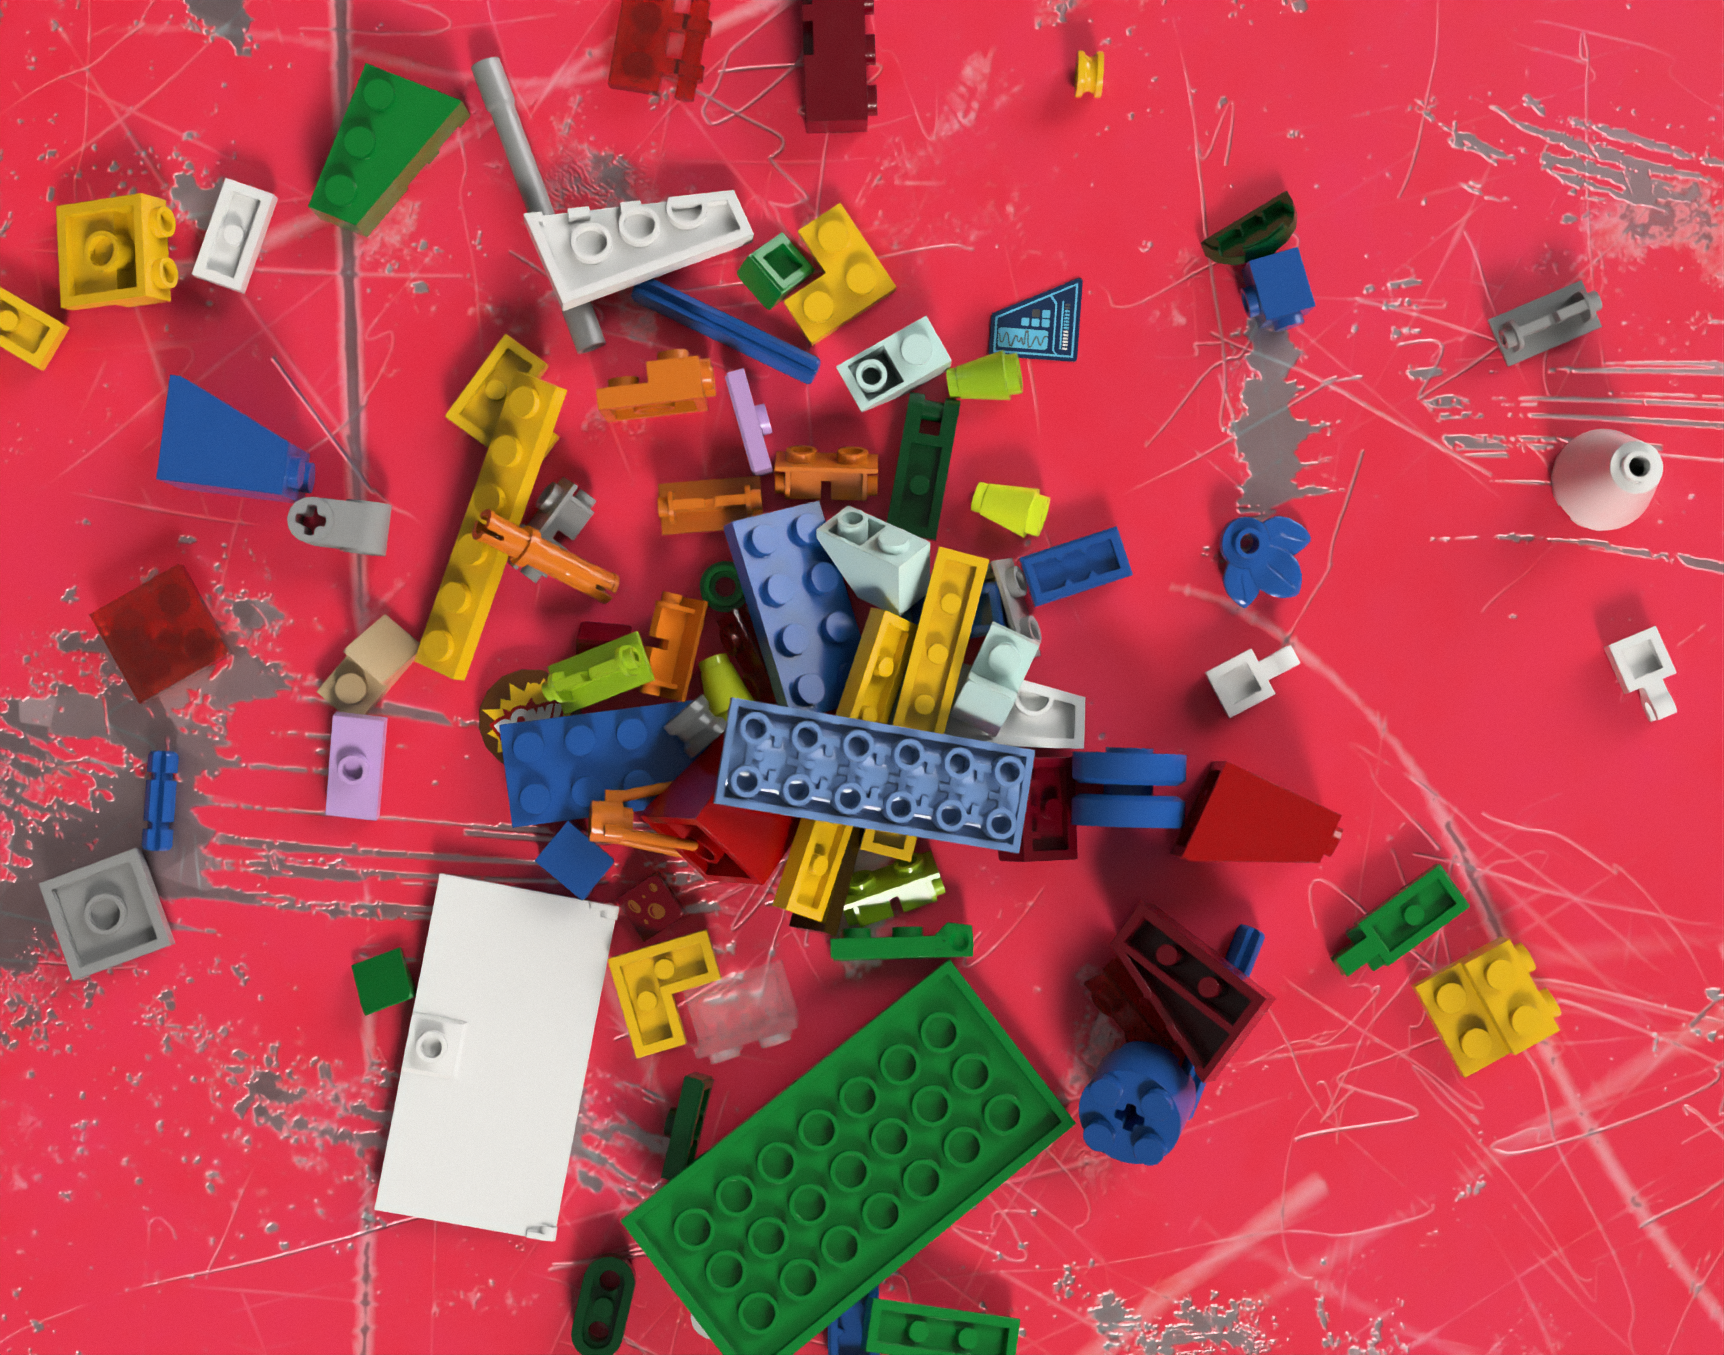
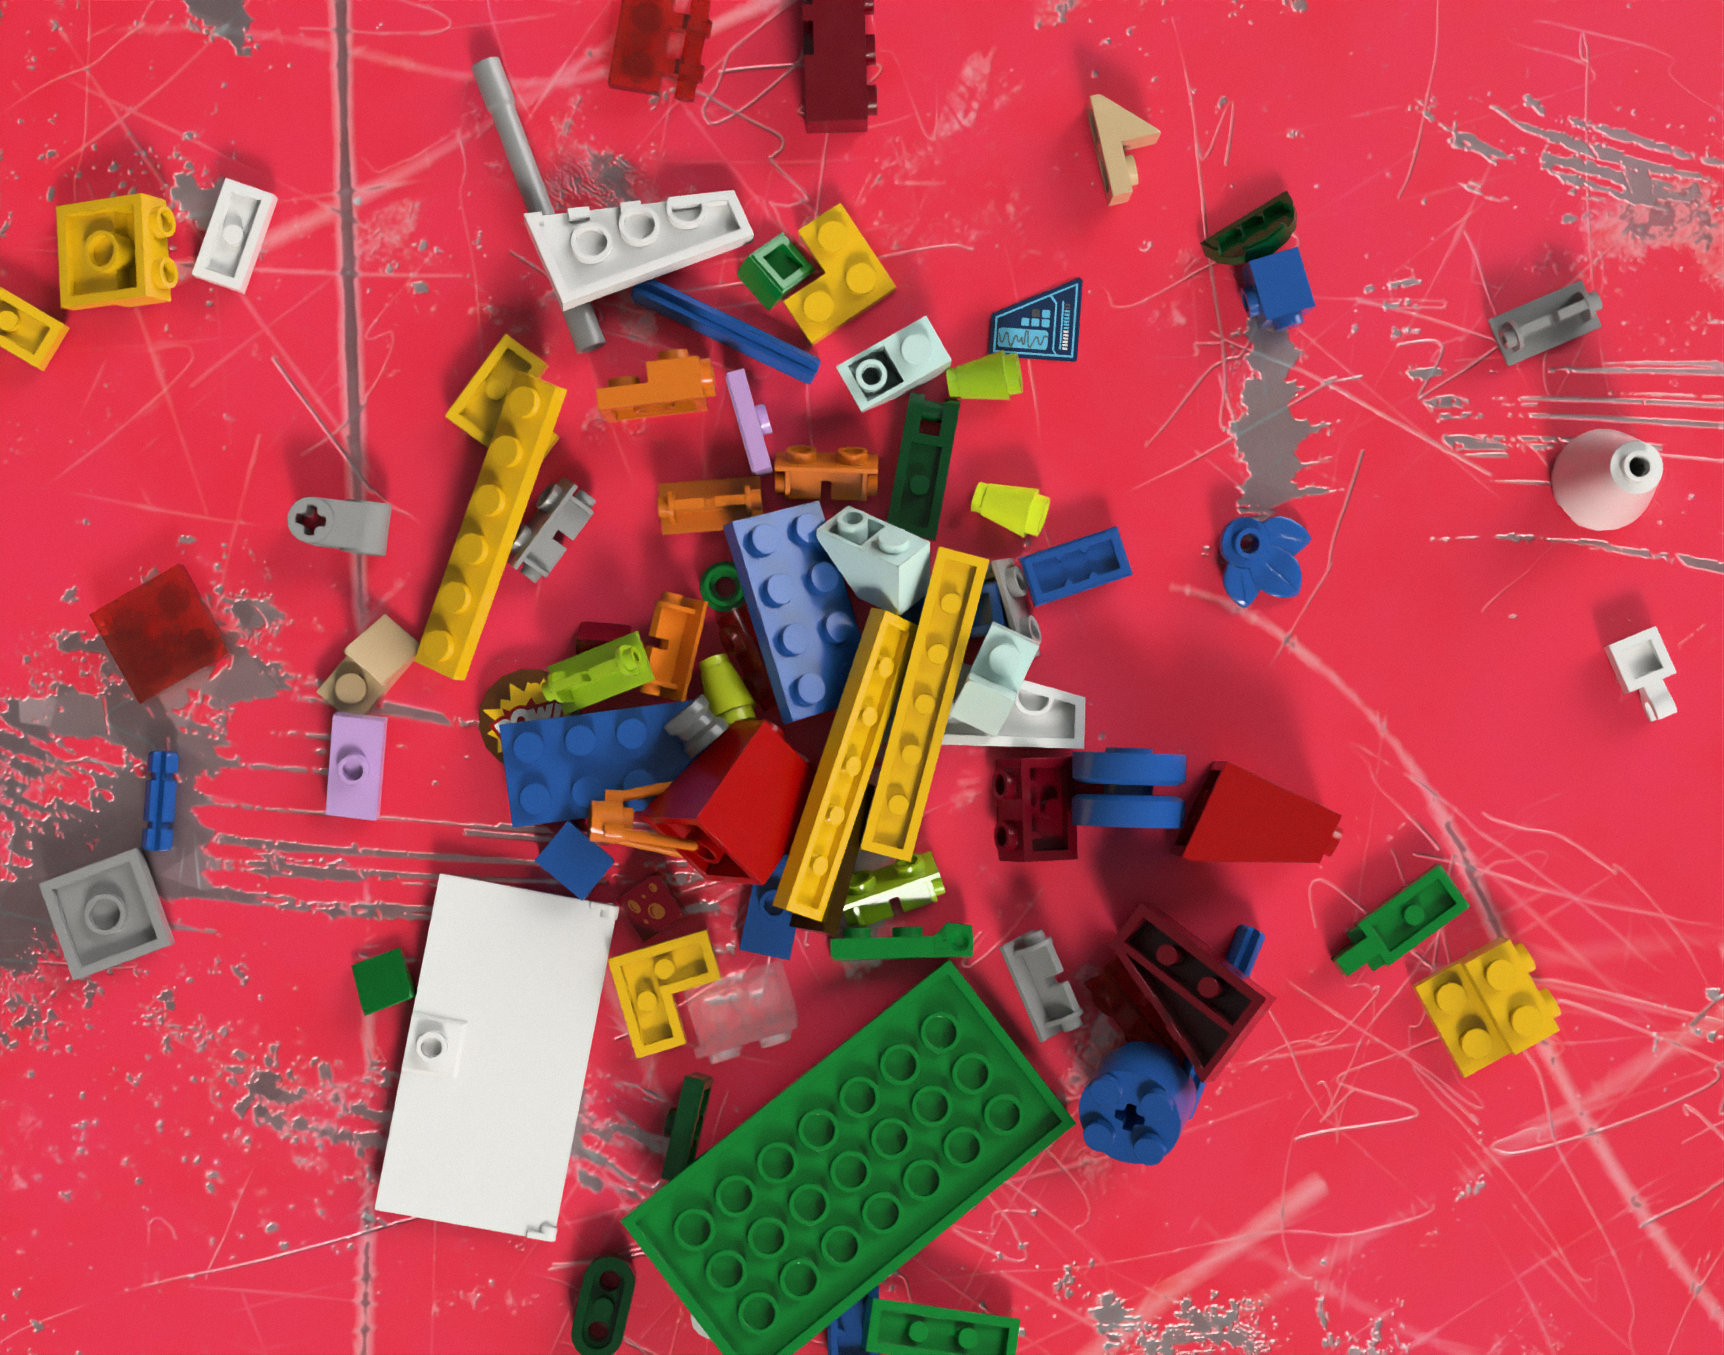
blue slope [156,375,316,504] -> none
green wedge [308,63,471,237] -> none
orange pin [472,509,620,604] -> none
medium blue plate [713,697,1035,853] -> none
yellow bush [1074,50,1104,98] -> none
white plate [1204,645,1300,718] -> none
none -> blue plate [739,853,796,960]
none -> light grey hinge [999,929,1084,1043]
none -> tan slope [1085,94,1161,206]

